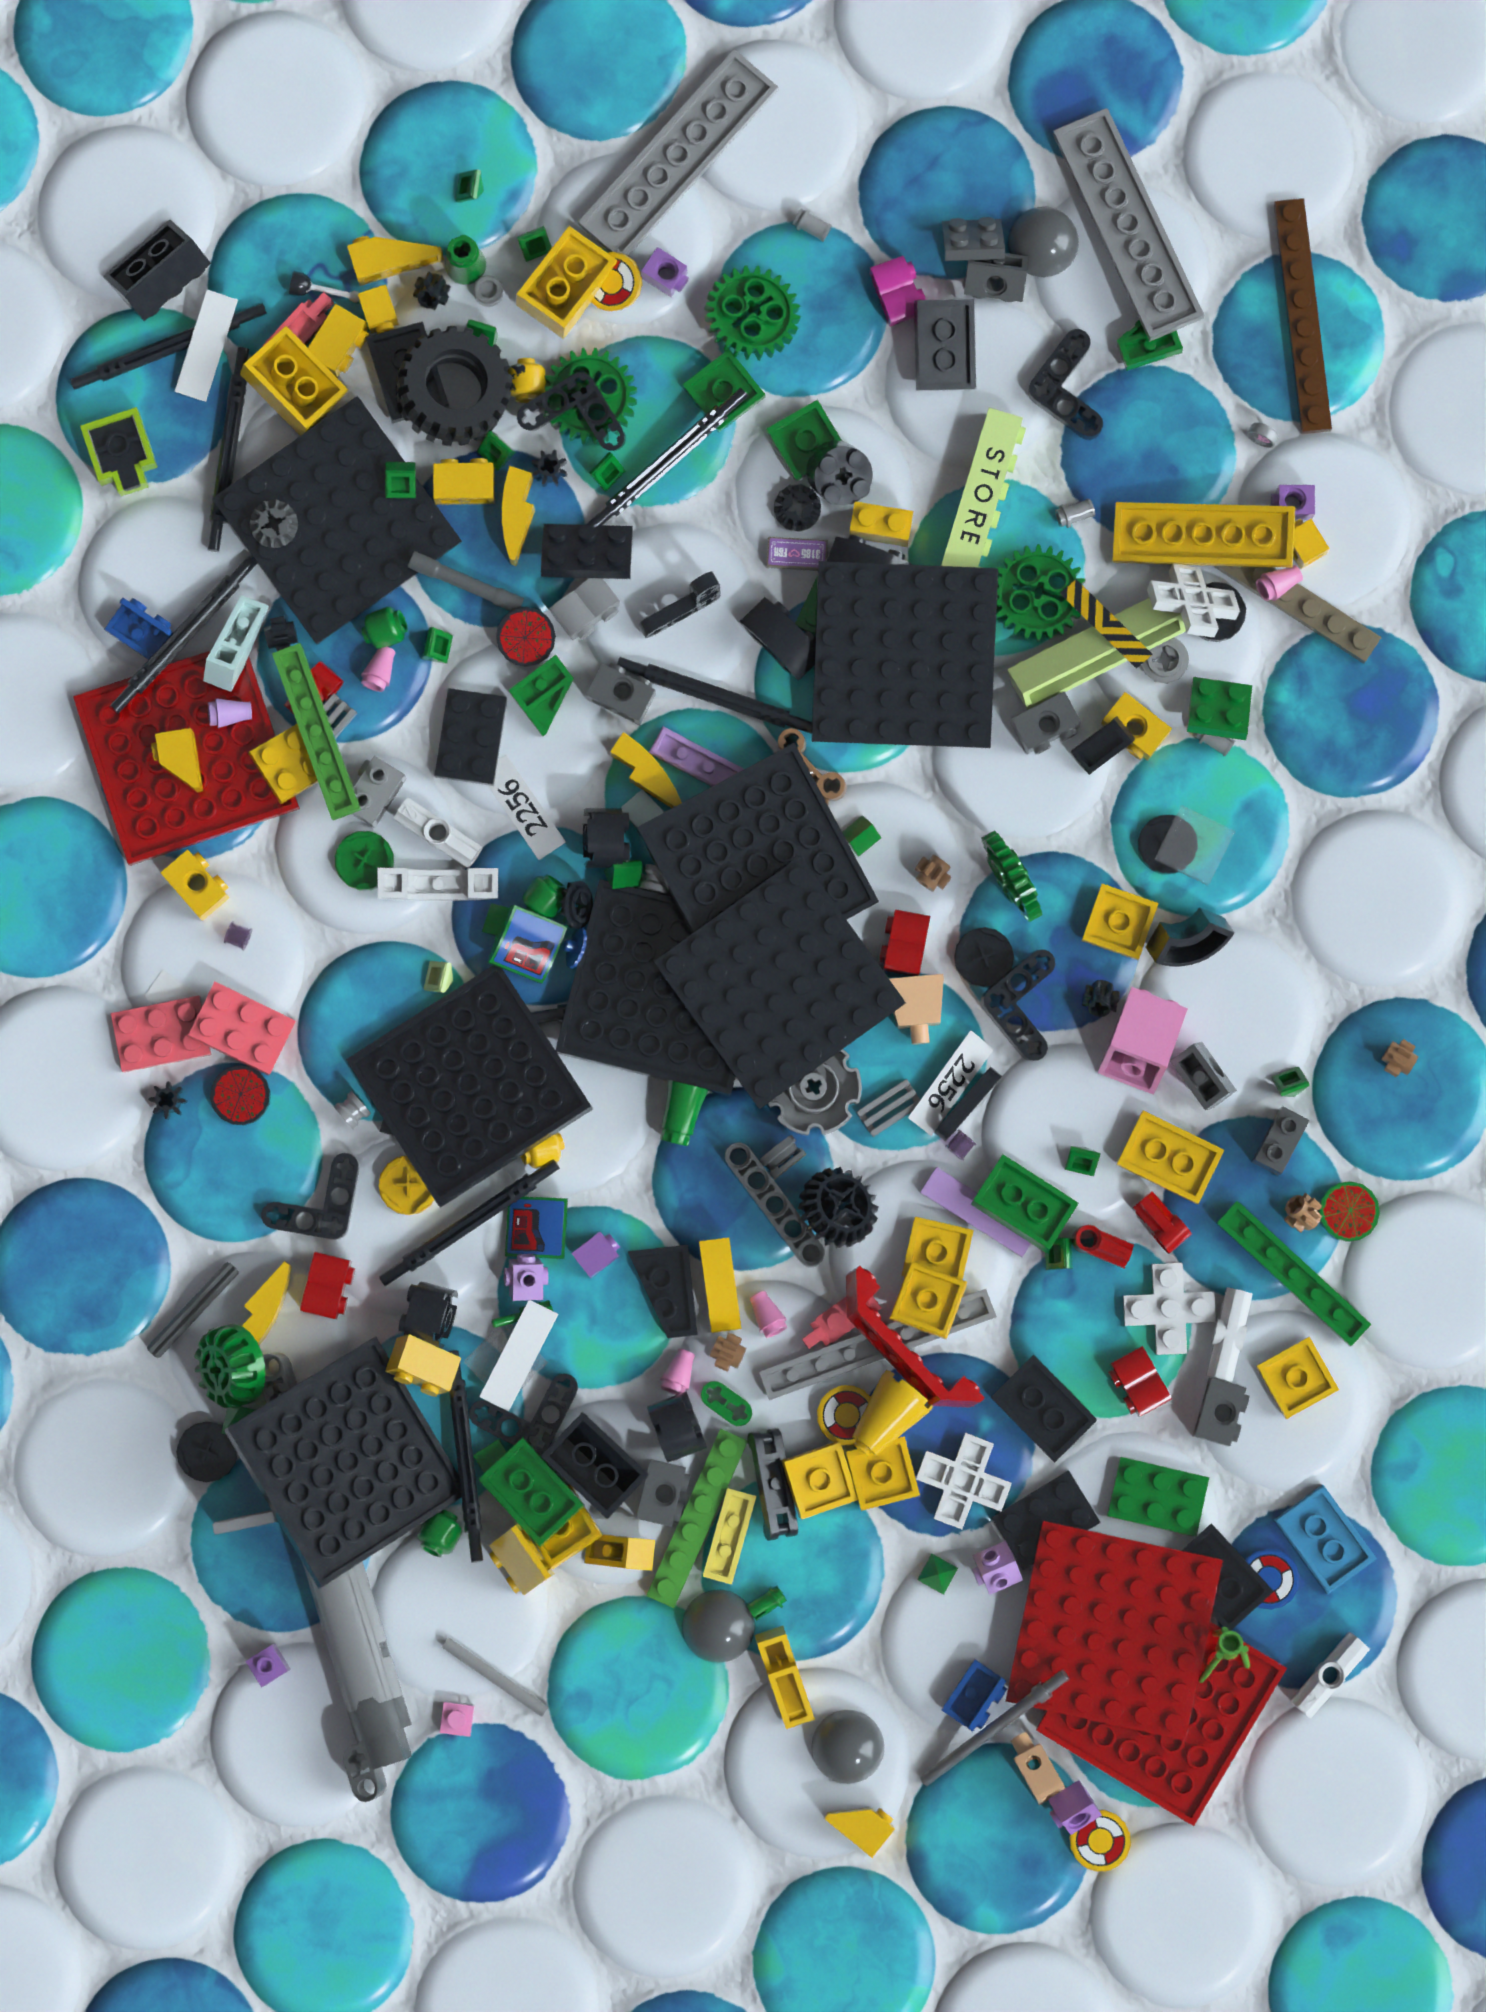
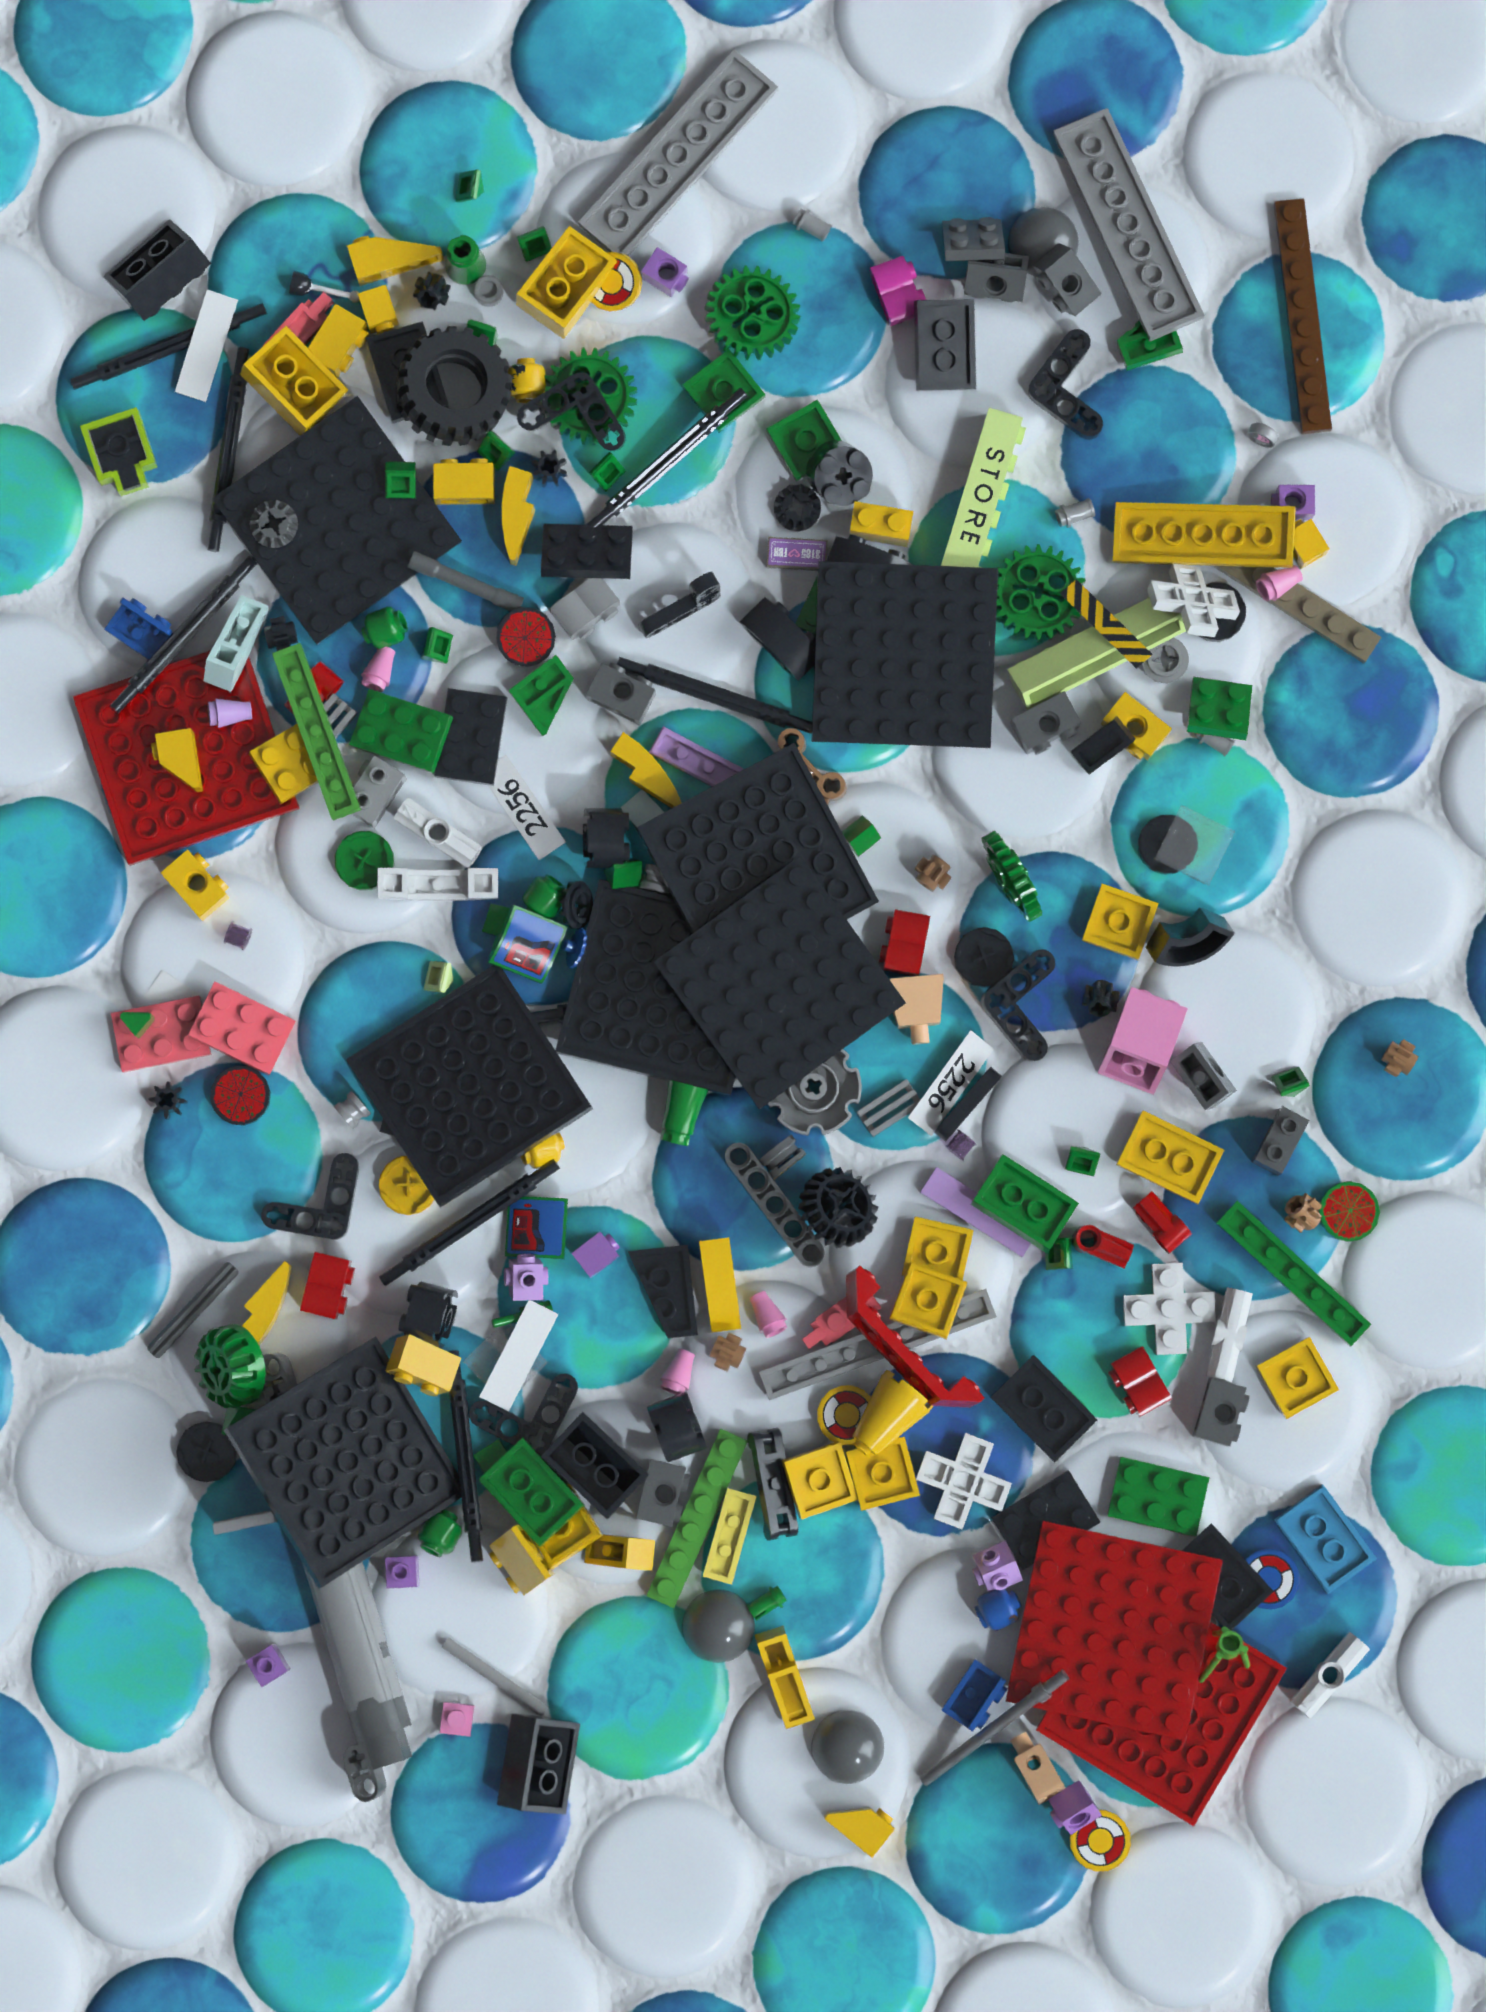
green beam [701,1381,752,1426] -> none
green slope [917,1553,958,1595] -> none
none -> green slope [120,1012,155,1039]
none -> green plate [349,689,453,774]
none -> medium lavender brick [385,1556,420,1589]
none -> black slope [497,1713,580,1815]
none -> blue head [974,1588,1022,1631]
none -> dark grey brick [1033,243,1102,316]

